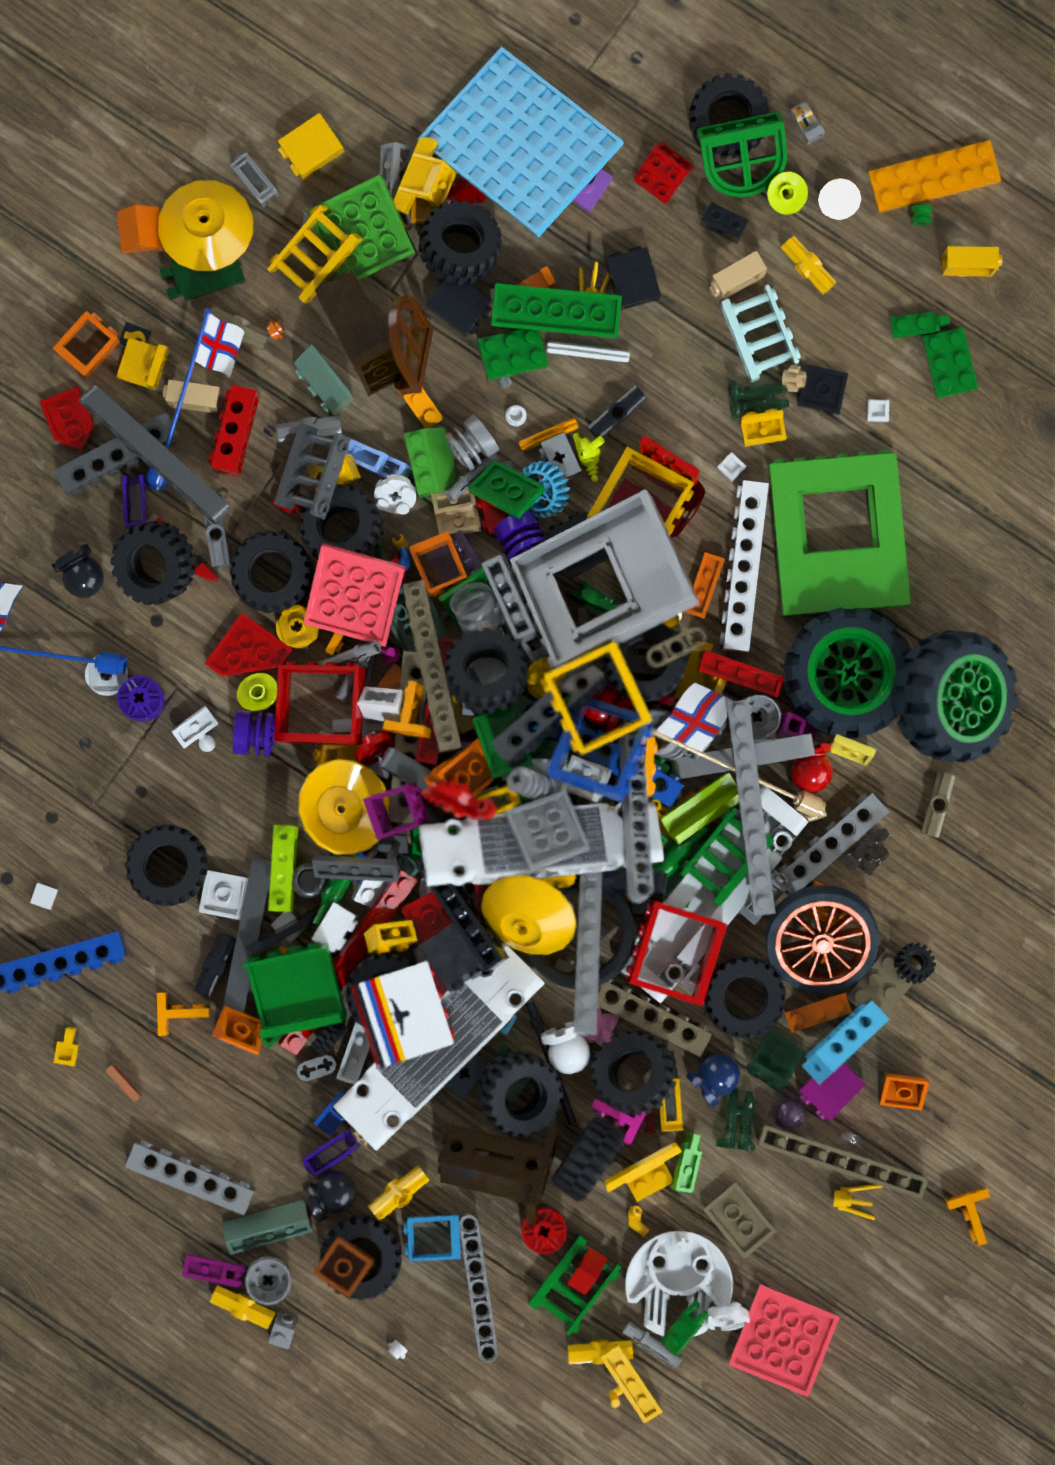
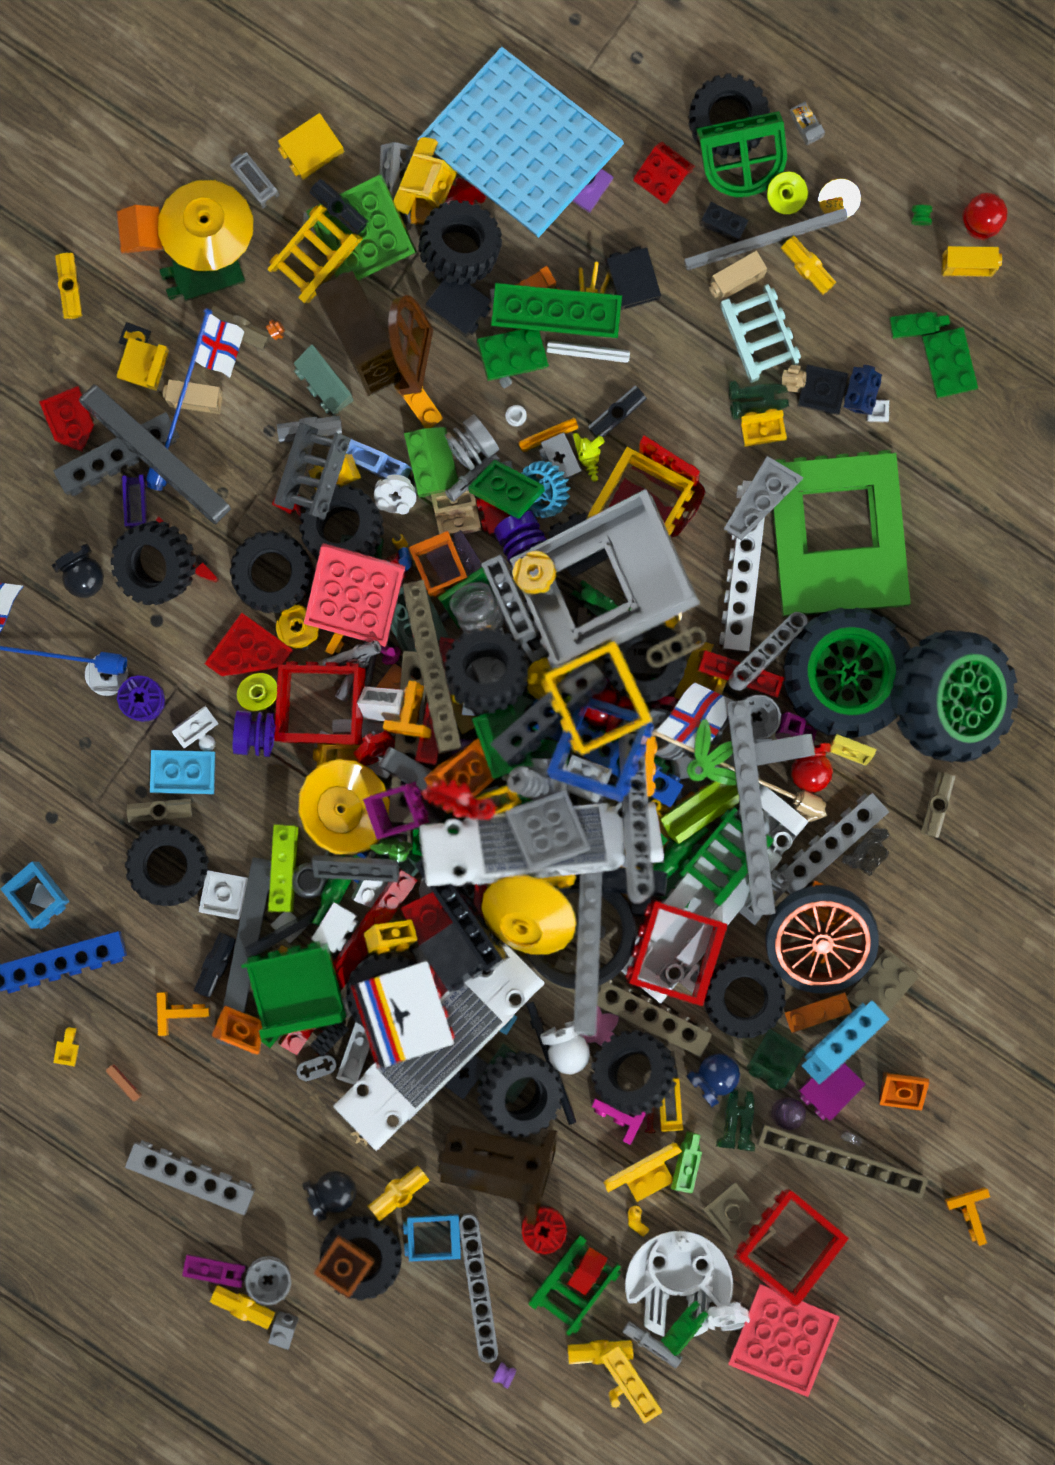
orange window [53,311,120,379] -> none
light grey piece [204,516,230,568] -> none
red brick [209,384,260,478] -> none
sand green panel [222,1200,313,1255] -> none
dark purple window [302,1128,360,1177] -> none
blue panel [313,1089,346,1136] -> none
white plate [388,1340,408,1360] -> none
black tyre [551,1117,625,1202] -> none
orange plate [684,552,725,619] -> none
white tile [717,452,747,482] -> none
yellow plant [833,1184,883,1220] -> none
light orange plate [868,140,1001,213] -> none
black tyre [894,942,936,984] -> none
none -> dark azure window [1,861,69,929]
none -> yellow piece [55,253,82,319]
none -> dark tan piece [127,799,193,823]
none -> medium azure plate [150,750,216,794]
none -> black piece [309,178,369,235]
none -> bright green plate [370,836,413,862]
none -> medium lavender wheel [492,1362,517,1389]
none -> yellow plate [512,551,556,594]
none -> light grey tile [684,208,848,270]
none -> bright green plant [687,719,737,785]
none -> light grey wing [723,456,803,540]
none -> light grey beam [729,612,808,691]
none -> red window [734,1189,849,1307]
none -> dark blue brick [843,365,882,415]
none -> red tile [962,193,1008,240]

